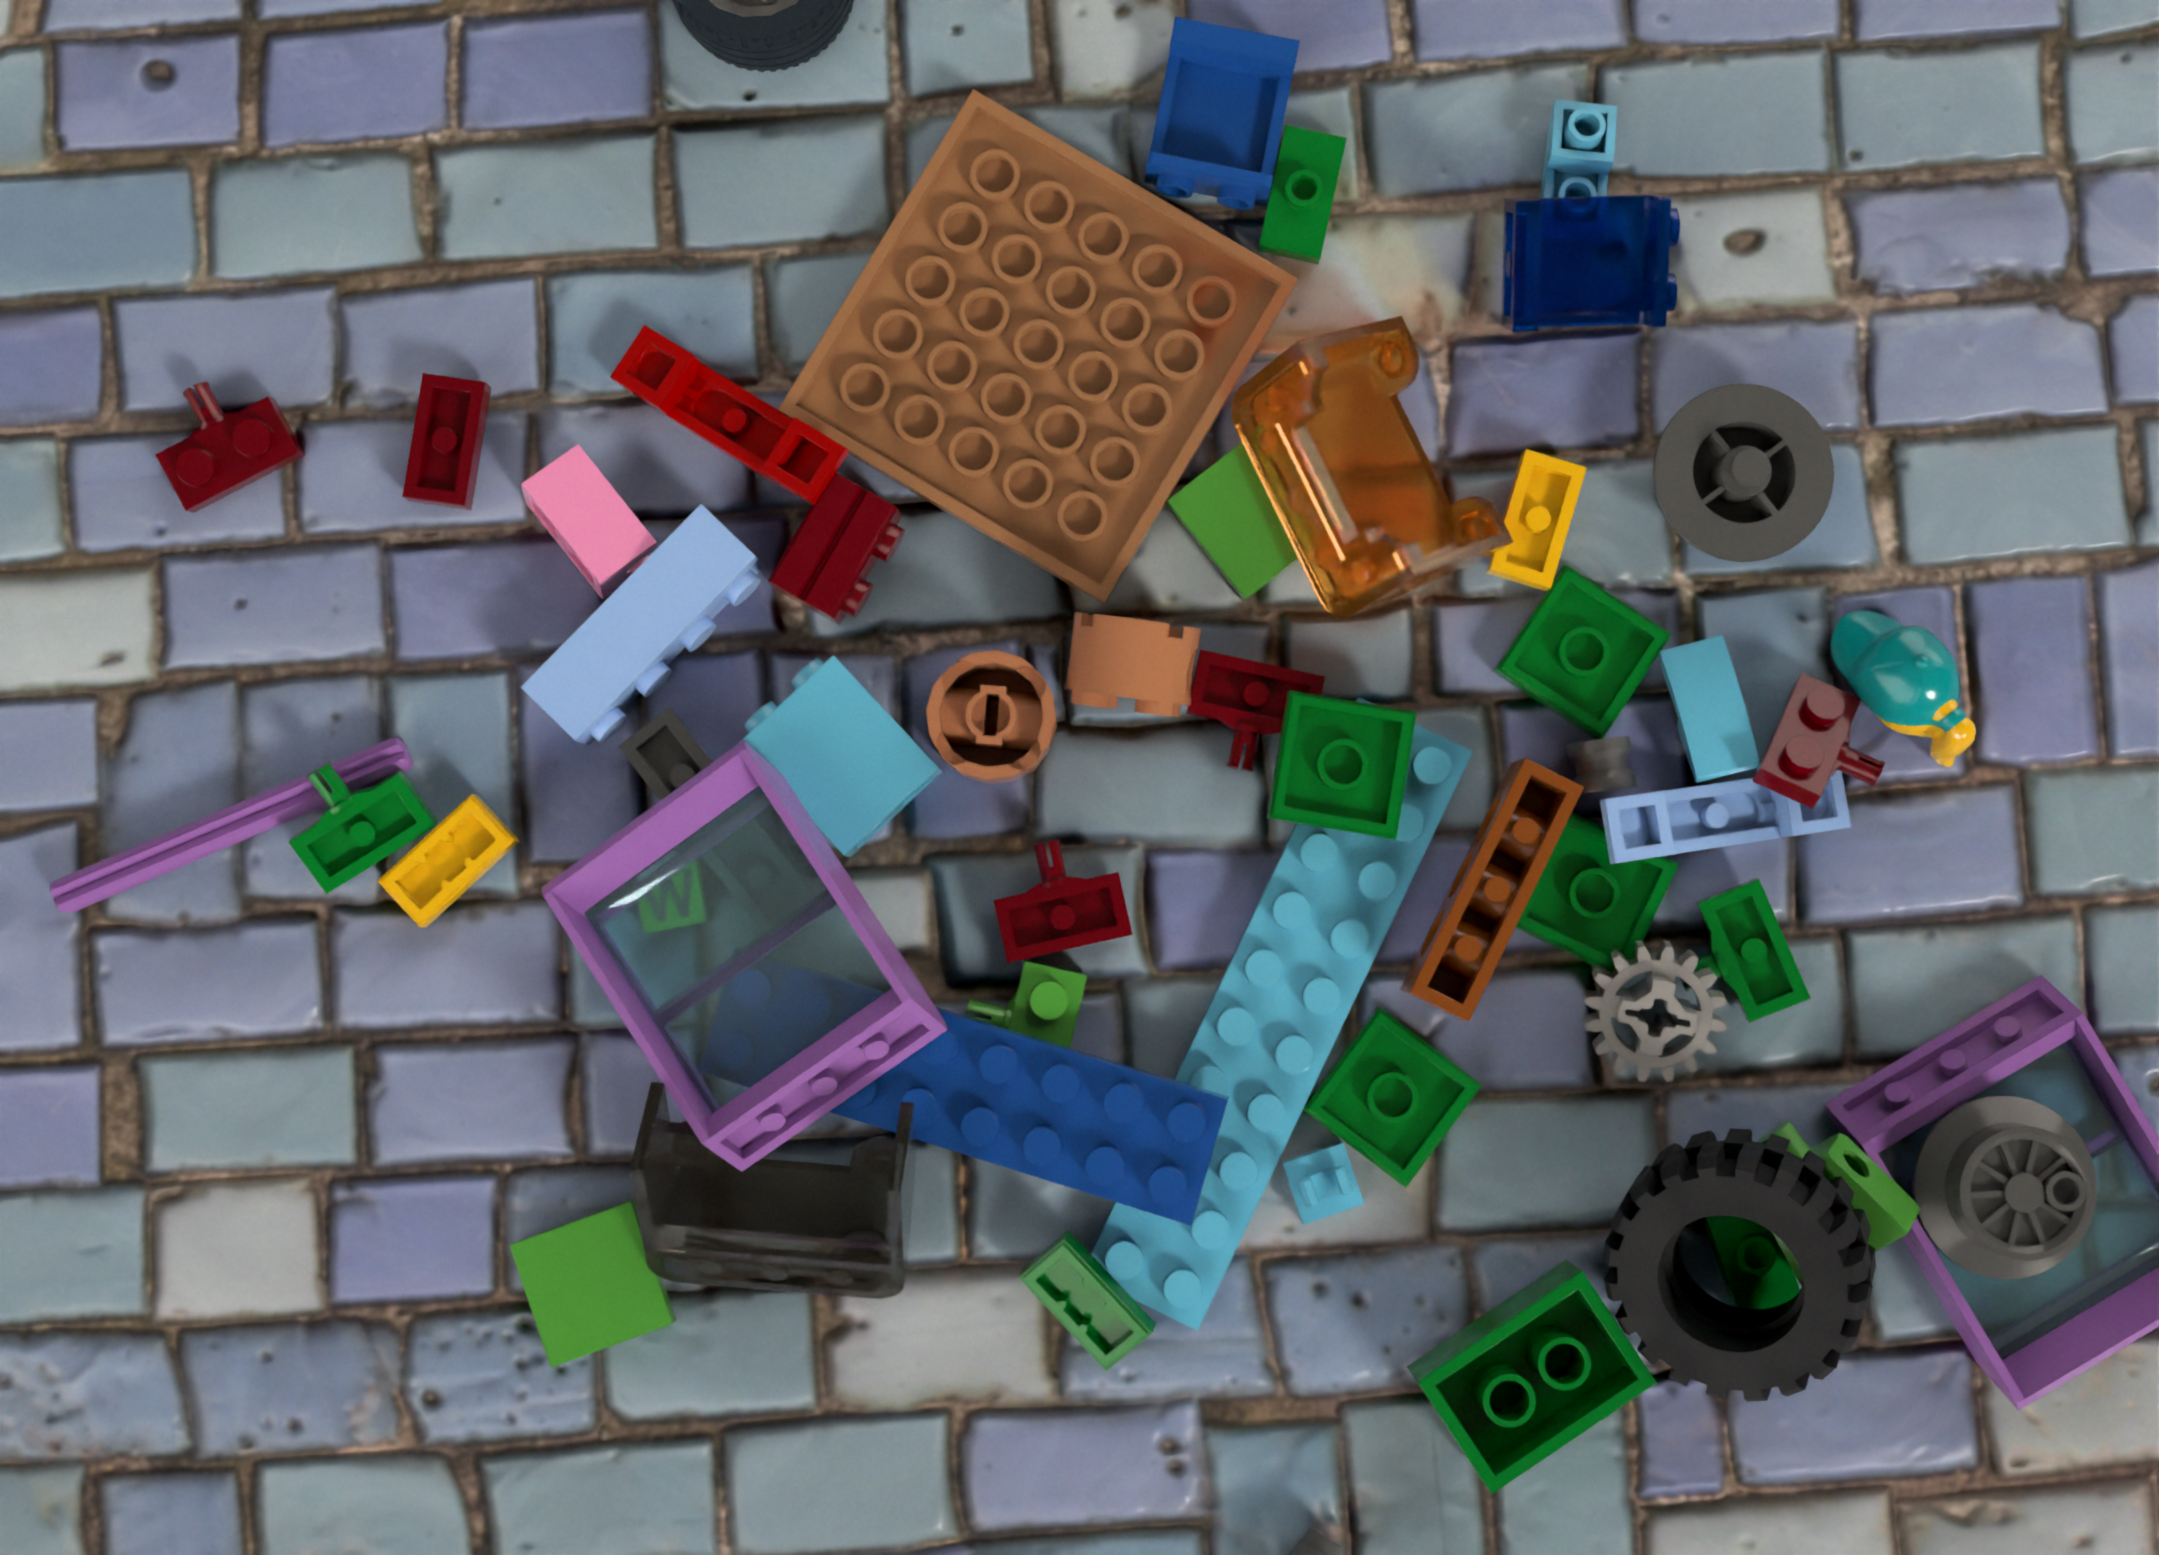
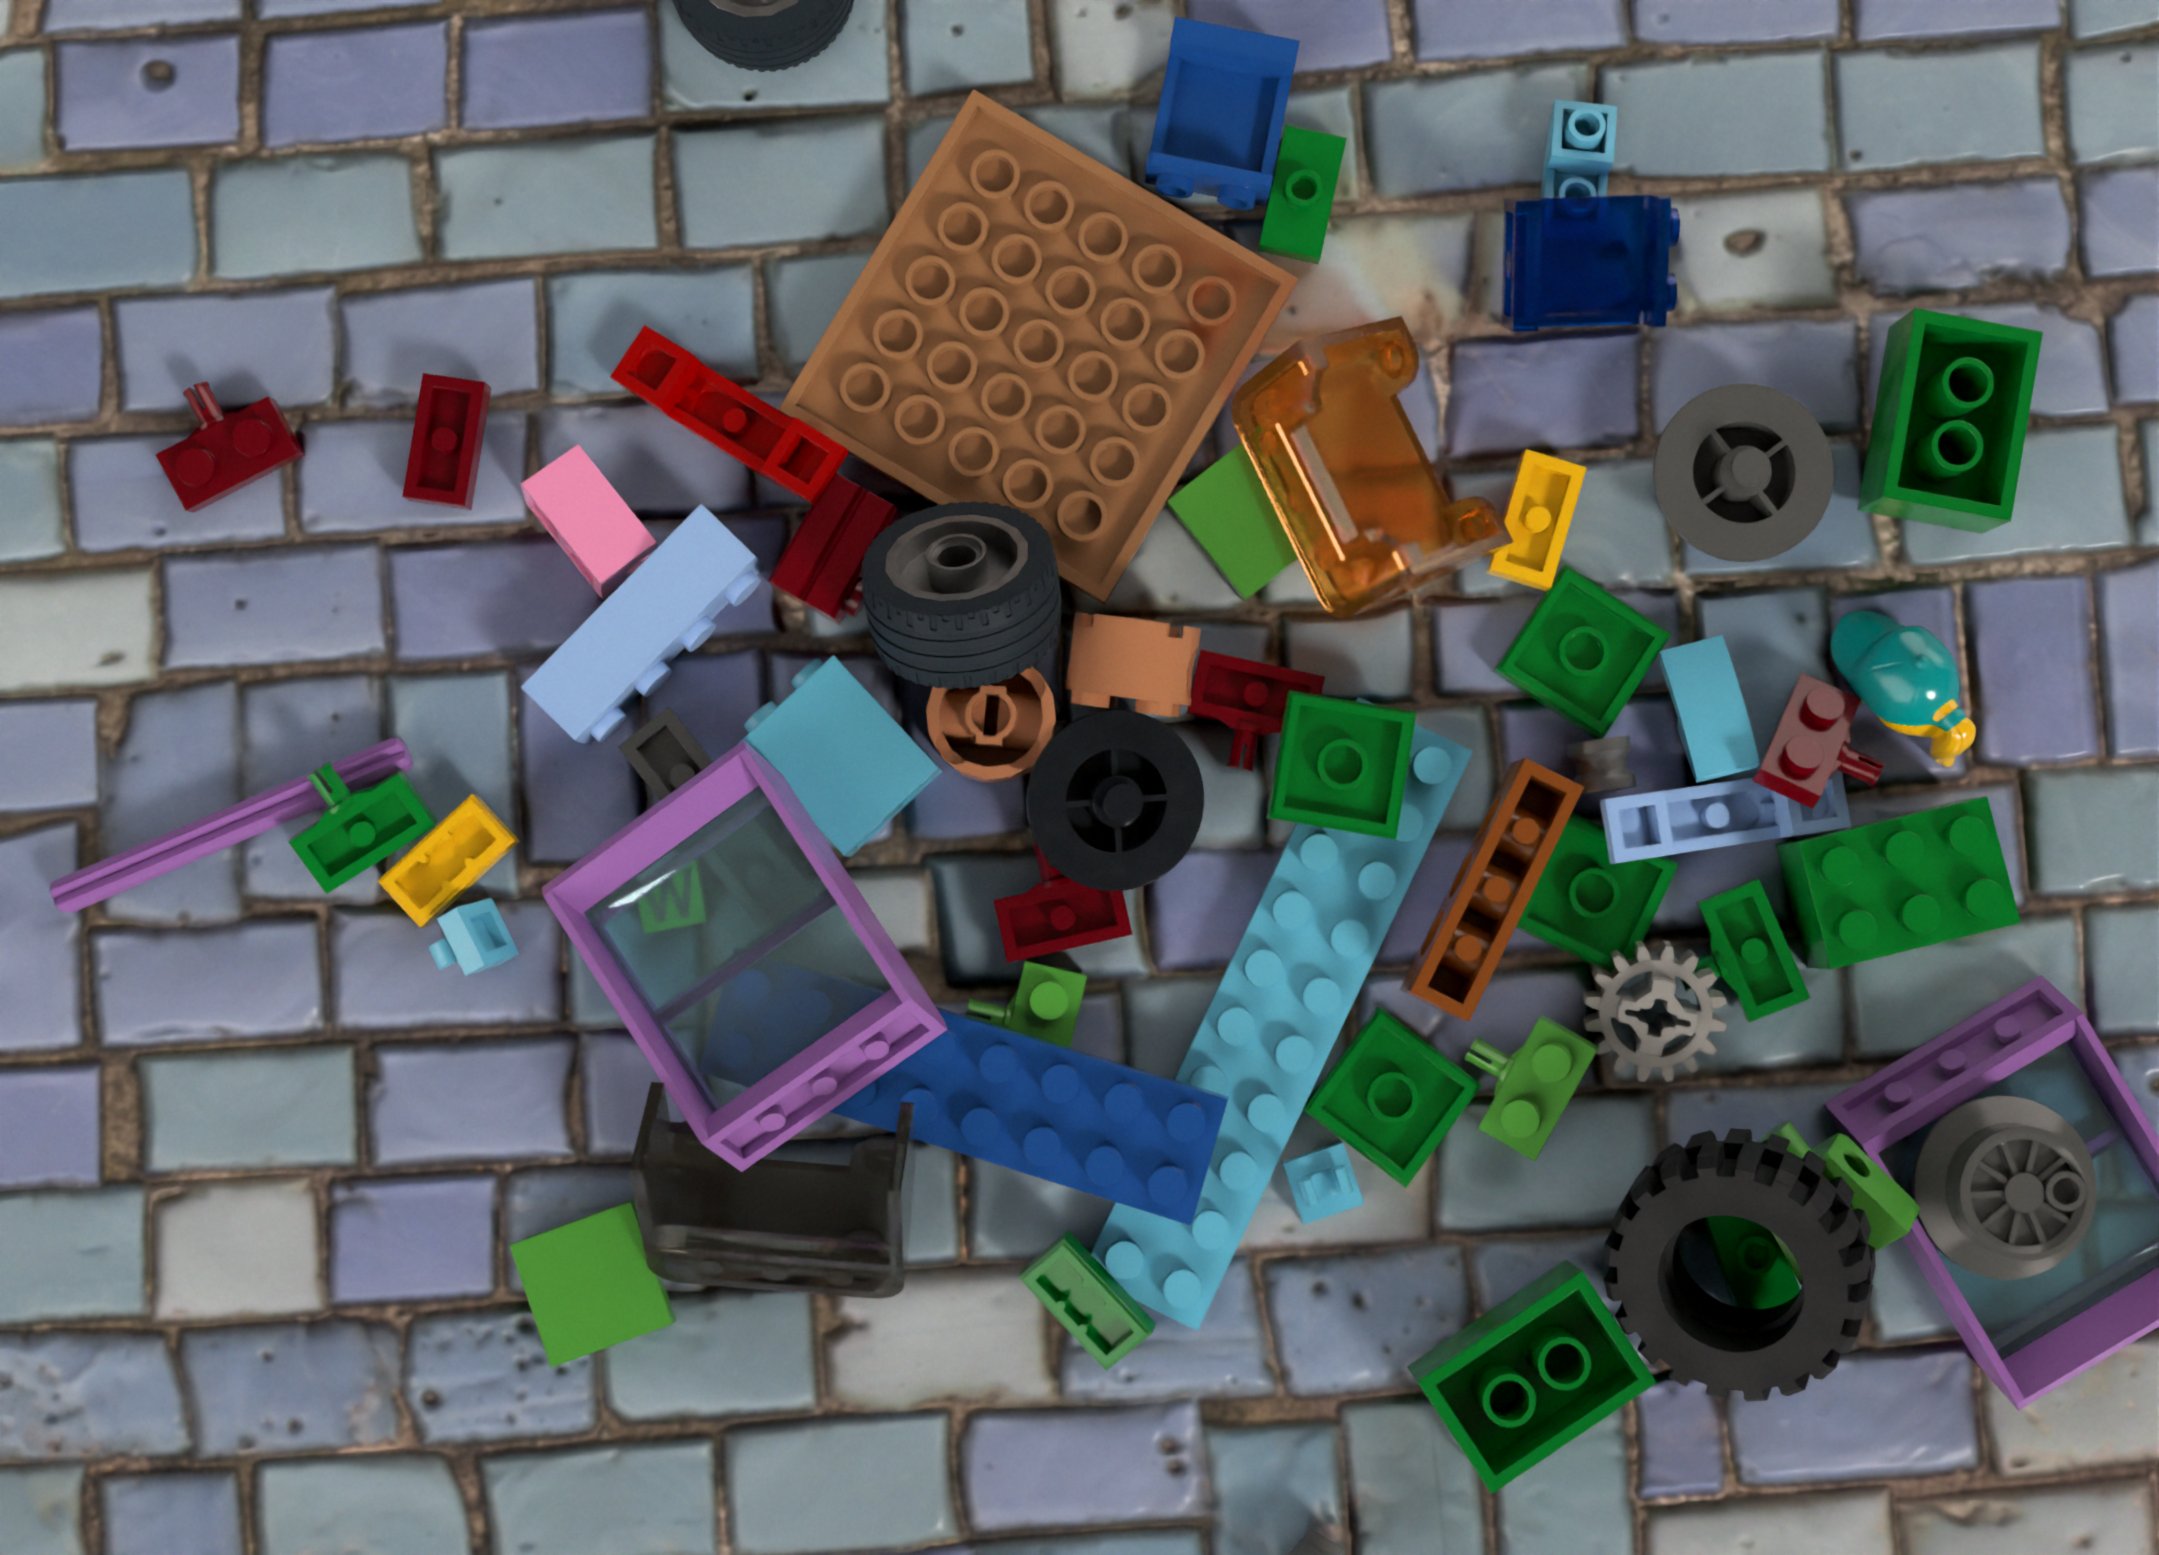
none -> medium azure tile [428,898,519,976]
none -> black wheel [862,501,1062,689]
none -> black wheel [1026,710,1204,891]
none -> bright green plate [1464,1015,1600,1161]
none -> green brick [1775,796,2021,969]
none -> green brick [1857,308,2043,534]

